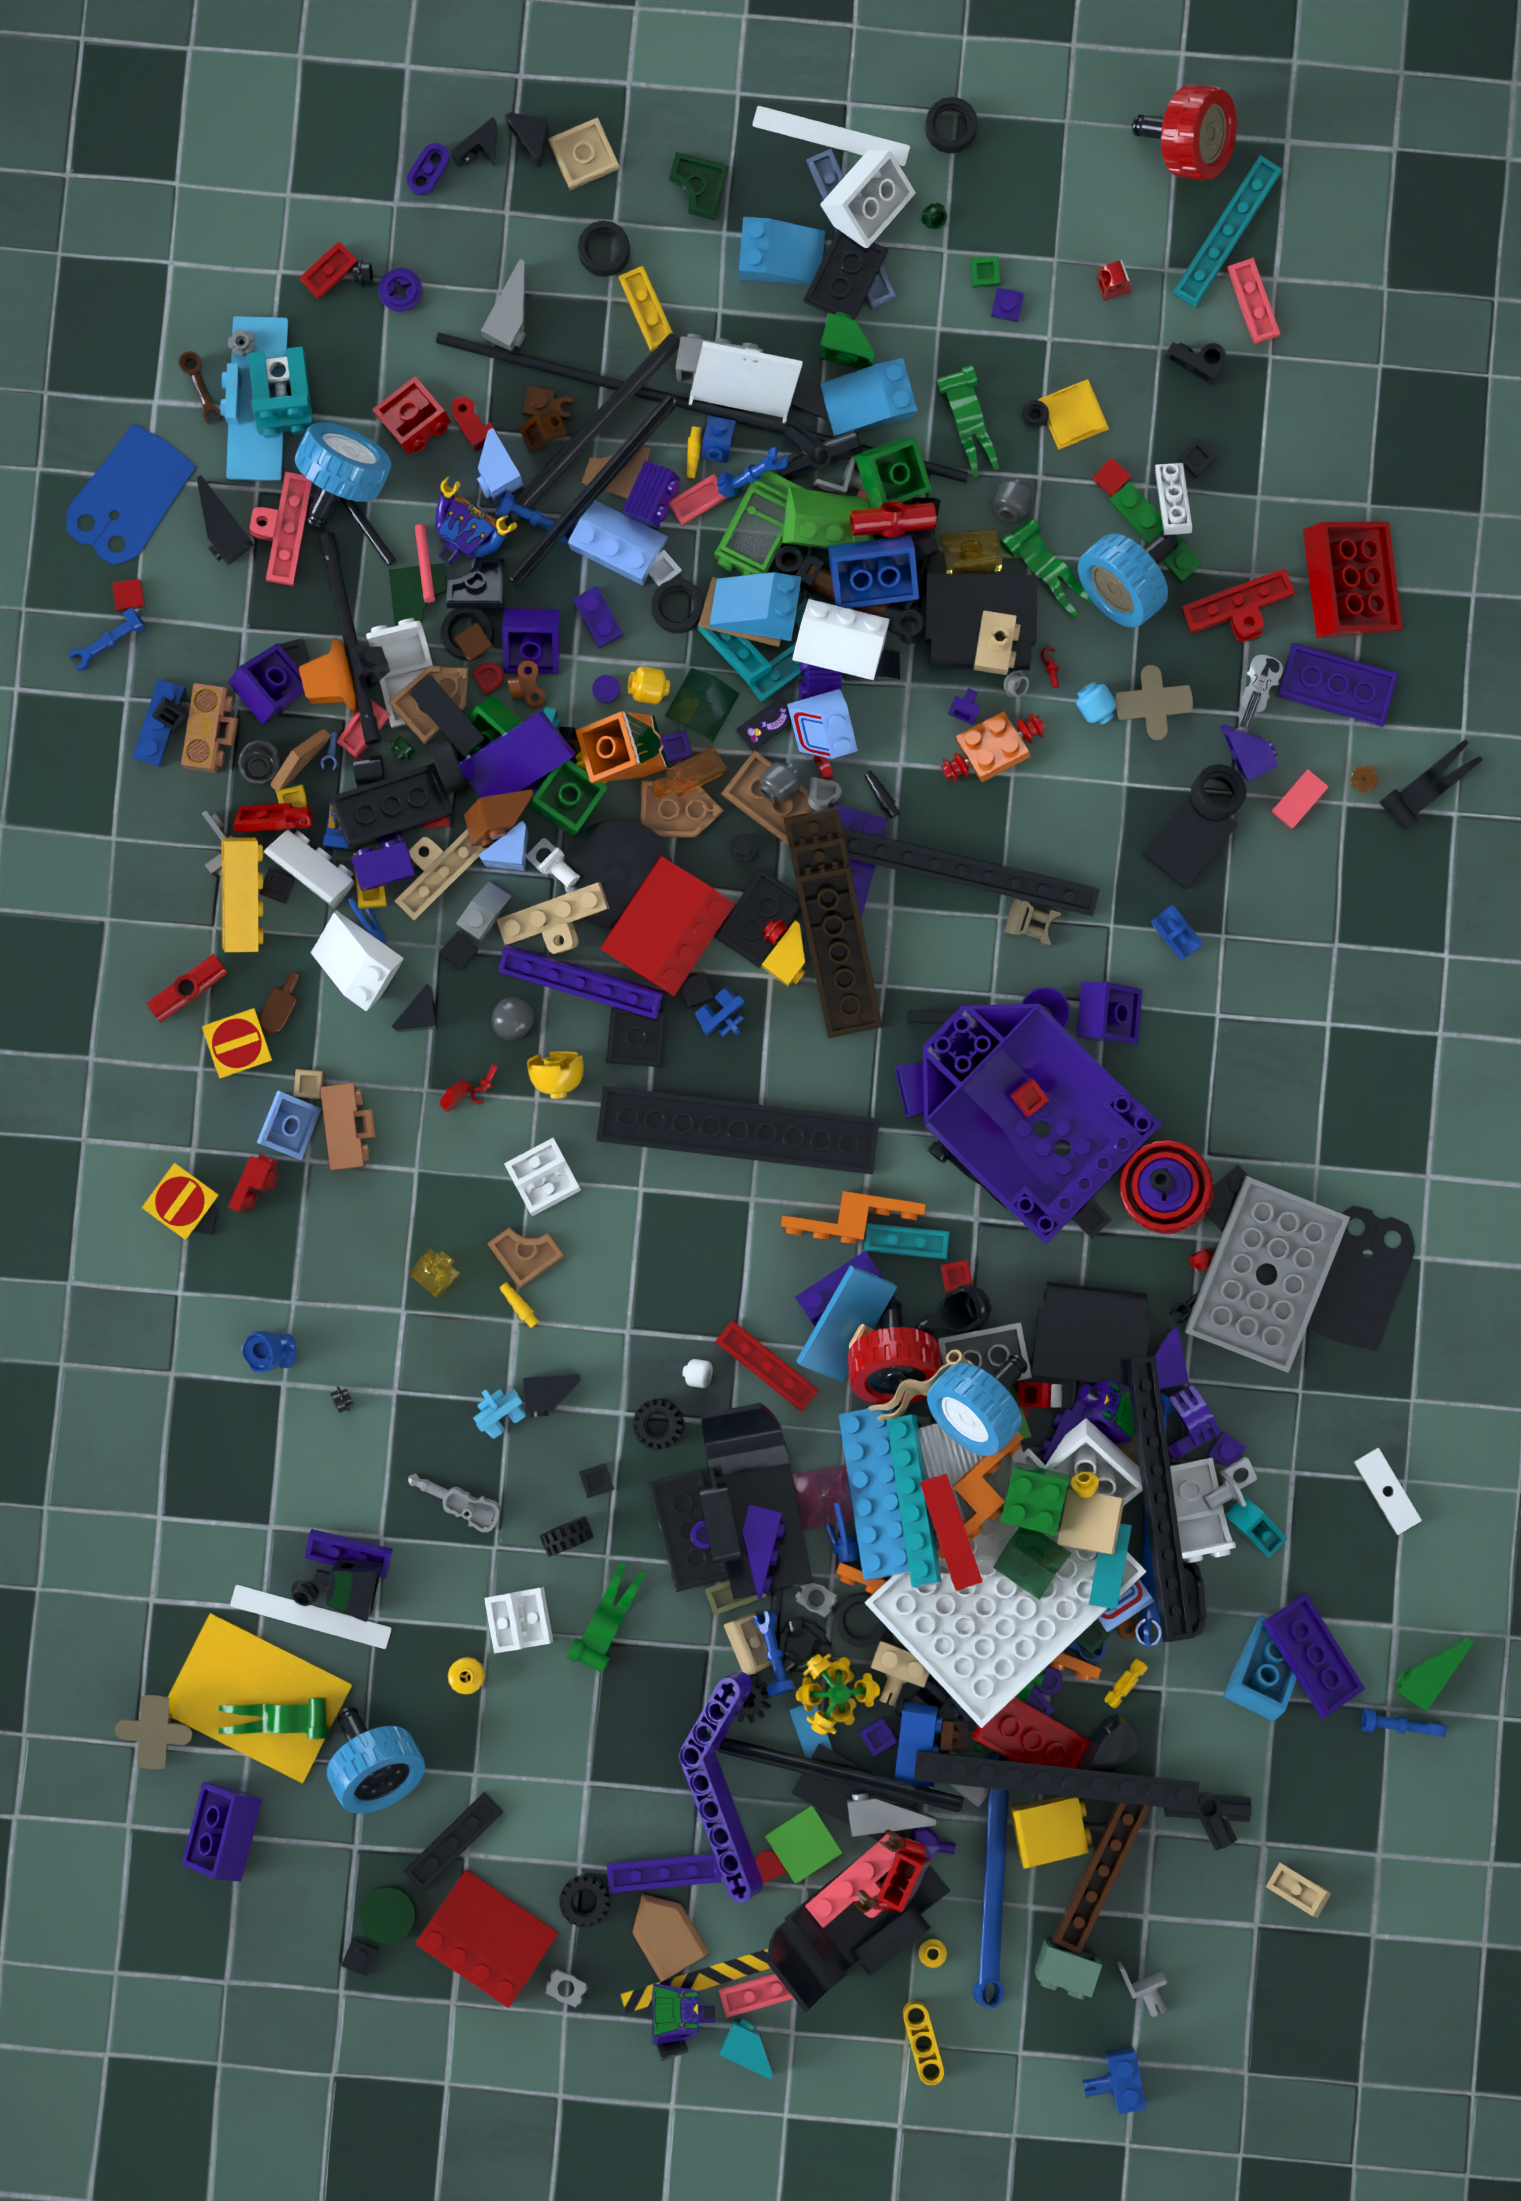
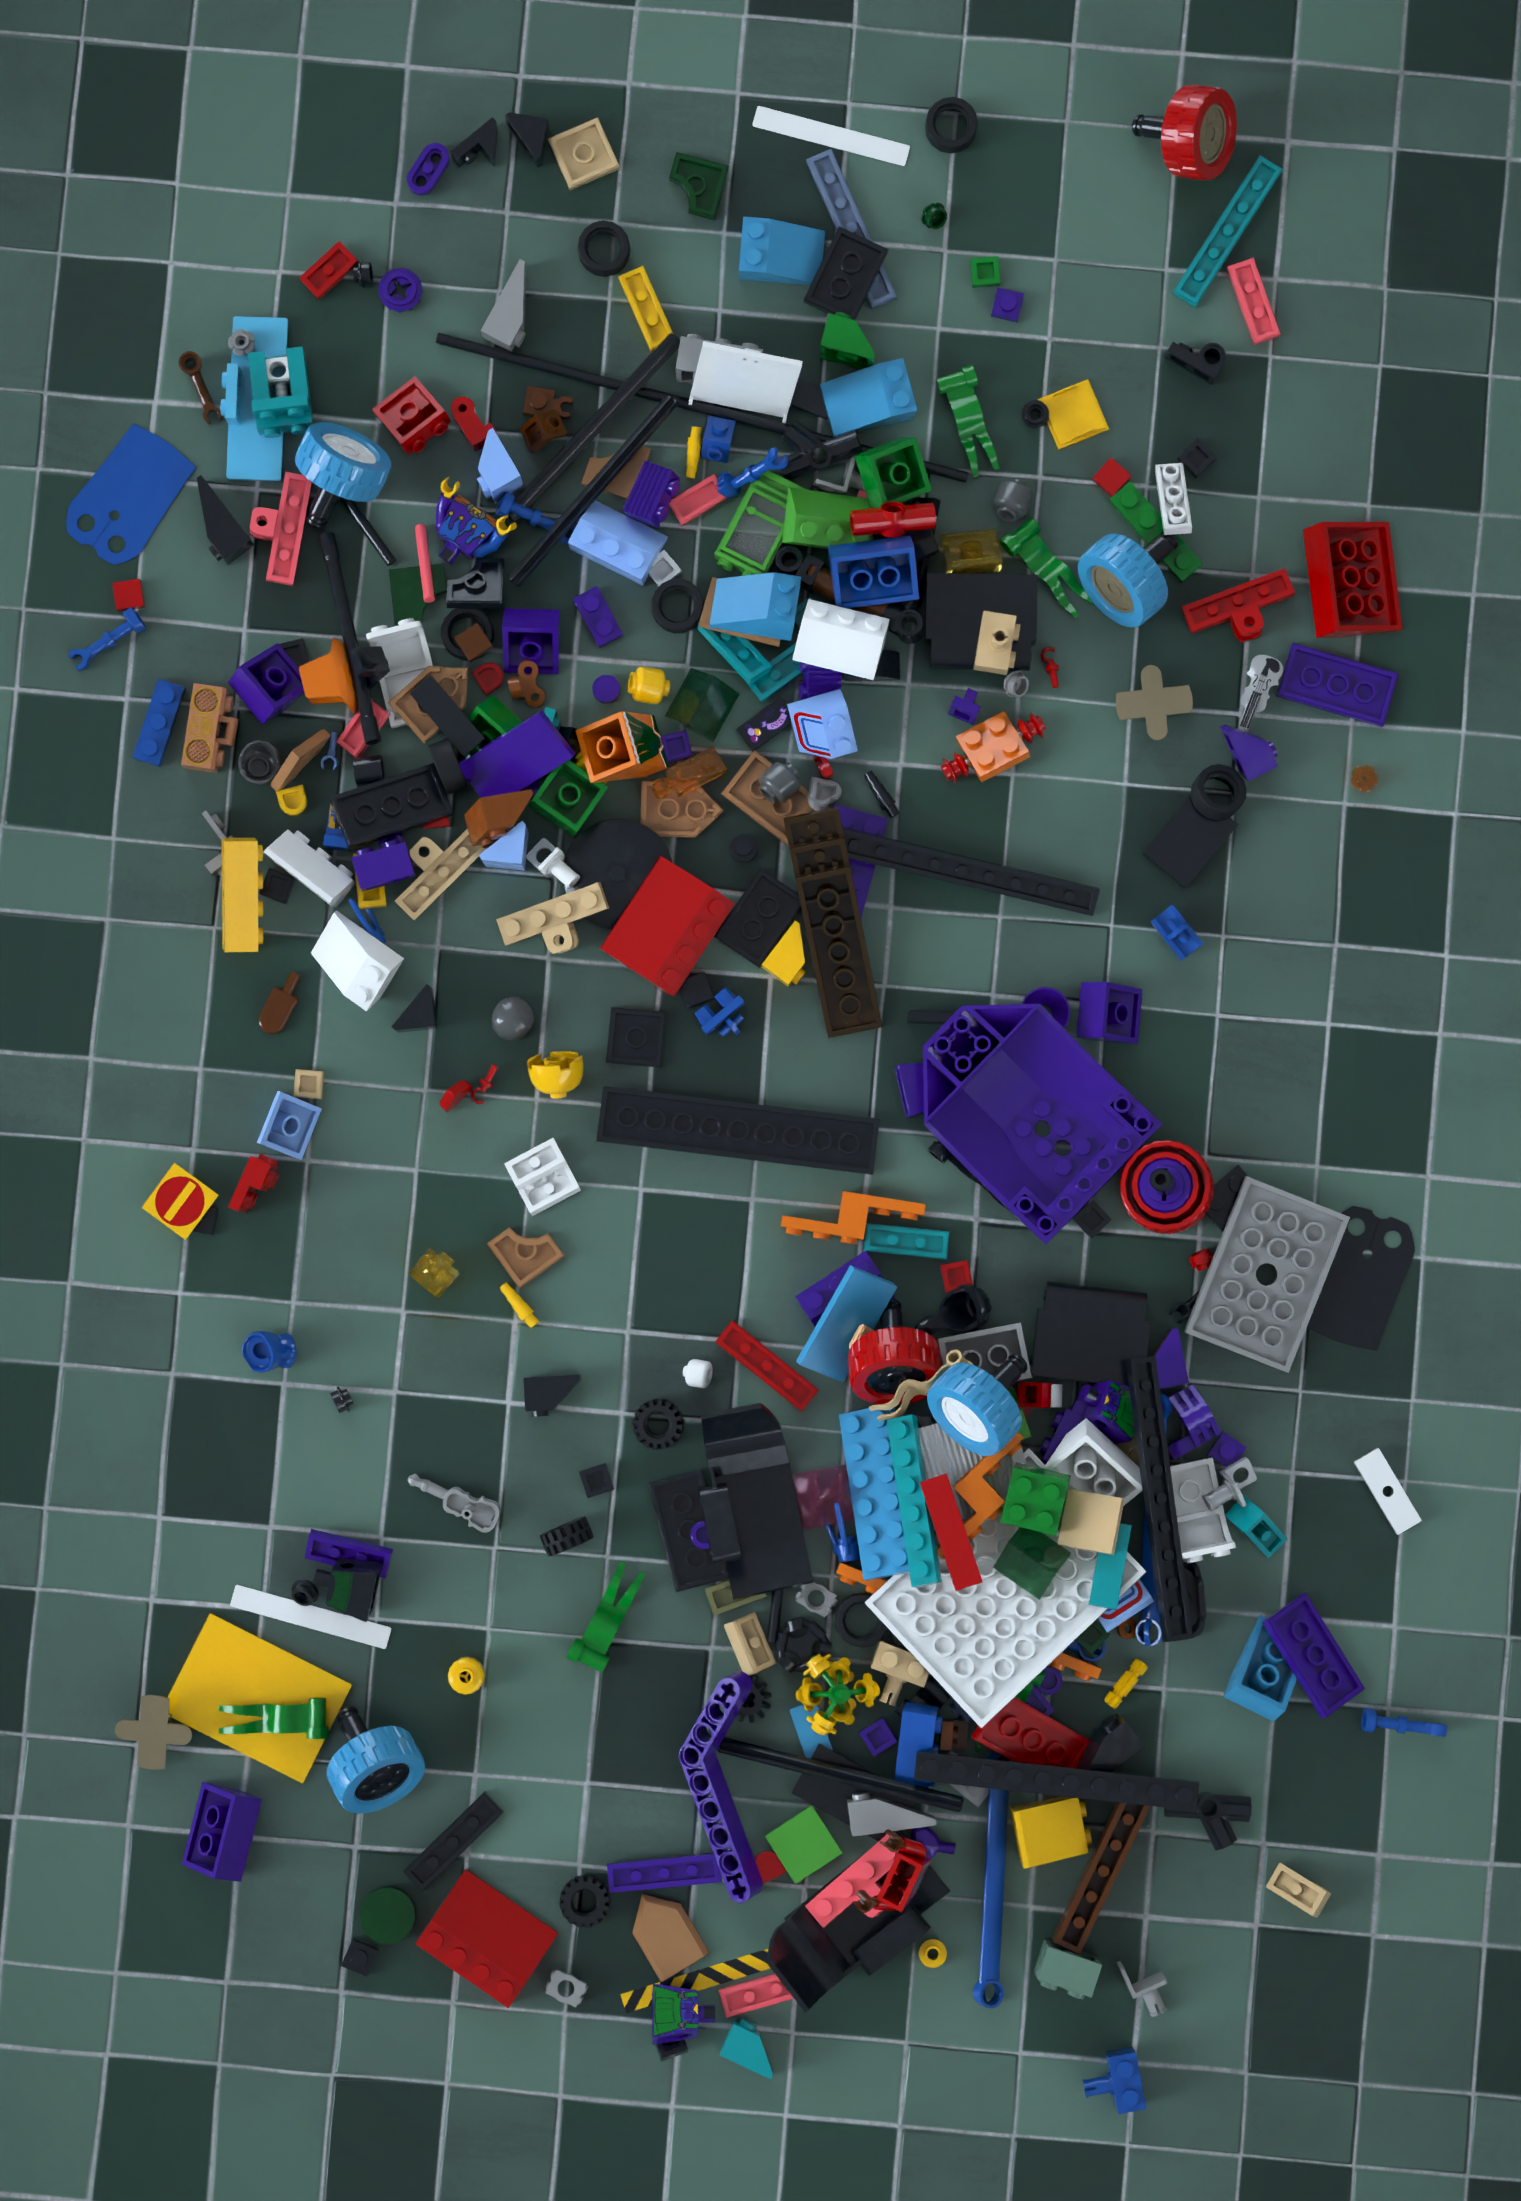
red piece [146,954,229,1023] -> none
black slope [152,695,189,731] -> none
piece [202,1008,272,1079] -> none
red hinge [233,803,313,832] -> none
nougat piece [320,1083,376,1171] -> none
dark green plate [390,736,416,761] -> none
black tile [440,931,479,970] -> none
light grey slope [456,881,512,942] -> none
medium azure hips [473,1389,526,1439] -> none
white slope [484,1587,554,1654] -> none
dark purple tile [498,944,664,1019] -> none
dark purple slope [742,1505,786,1599] -> none
blue piece [753,1610,795,1696] -> none
red plate [763,919,789,945] -> none
white slope [820,150,916,248] -> none
yellow beam [903,2000,944,2085] -> none
dark tan piece [1003,899,1061,946] -> none
red tile [1010,1078,1050,1117] -> none
yellow plate [1070,1472,1099,1498] -> none
medium azure head [1076,682,1116,725] -> none
red leg [1096,260,1131,301] -> none
coral tile [1271,769,1329,829] -> none
black flag [1379,739,1483,830] -> none
green slope [1394,1637,1474,1712] -> none

